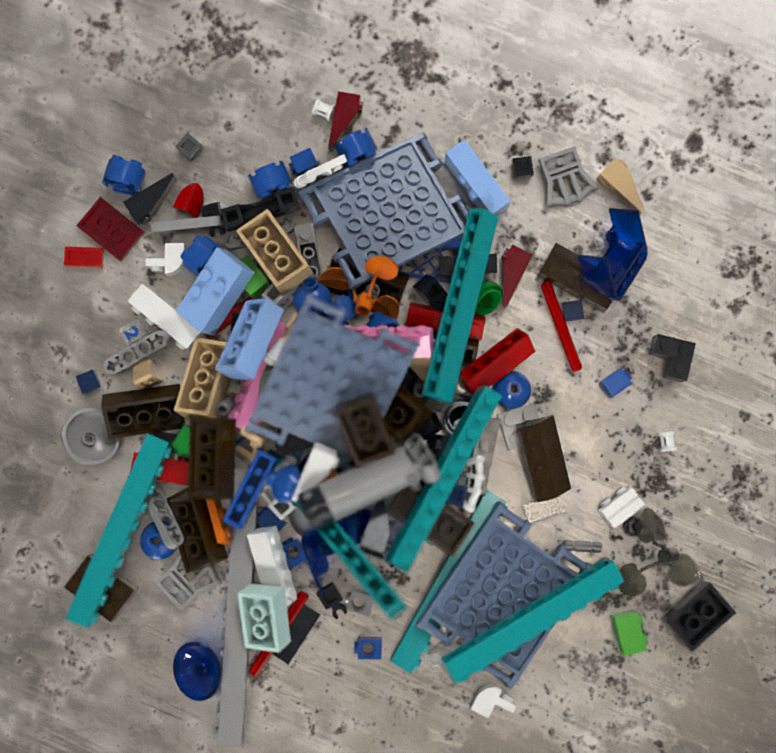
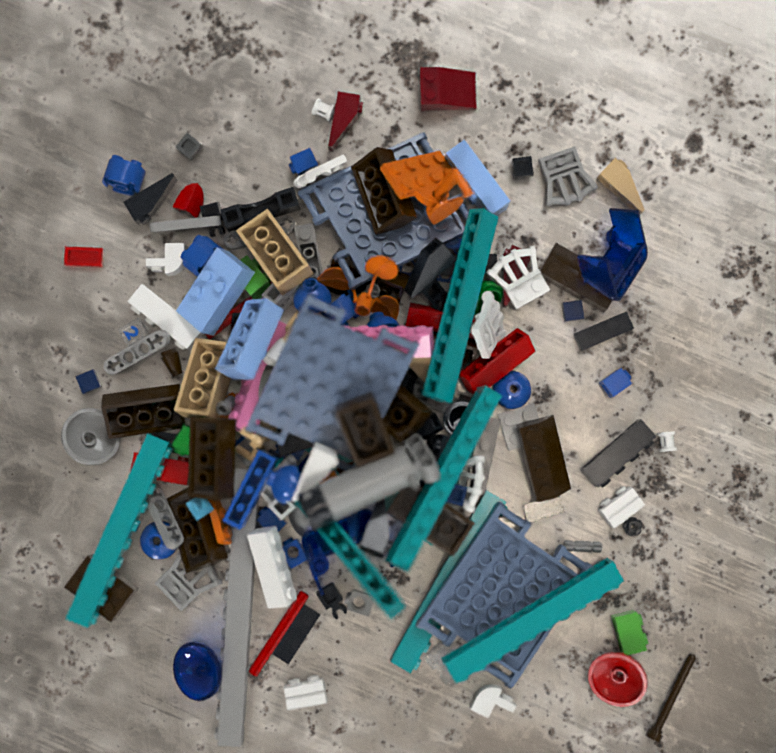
dark red tile [76,197,145,261] -> none
tan slope [133,358,164,389] -> none
light aqua brick [238,583,291,652] -> none
blue brick [248,161,292,200] -> none
blue brick [334,128,378,167] -> none
blue brick [354,637,382,660] -> none
red axle [541,281,582,372] -> none
clear smoke plant [619,508,704,596] -> none
black brick [649,334,696,382] -> none
black brick [661,580,736,652] -> none
none -> dark brown cone [161,347,183,377]
none -> medium azure tile [186,498,214,521]
none -> white brick [284,675,327,710]
none -> dark brown slope [351,147,417,235]
none -> orange plate [380,151,474,225]
none -> black slope [404,238,456,299]
none -> dark red slope [419,67,477,111]
none -> white plate [471,291,506,359]
none -> white plate [486,245,550,310]
none -> black tile [573,311,634,351]
none -> black brick [580,419,657,488]
none -> red dish [588,652,648,707]
none -> dark brown piece [645,654,696,743]

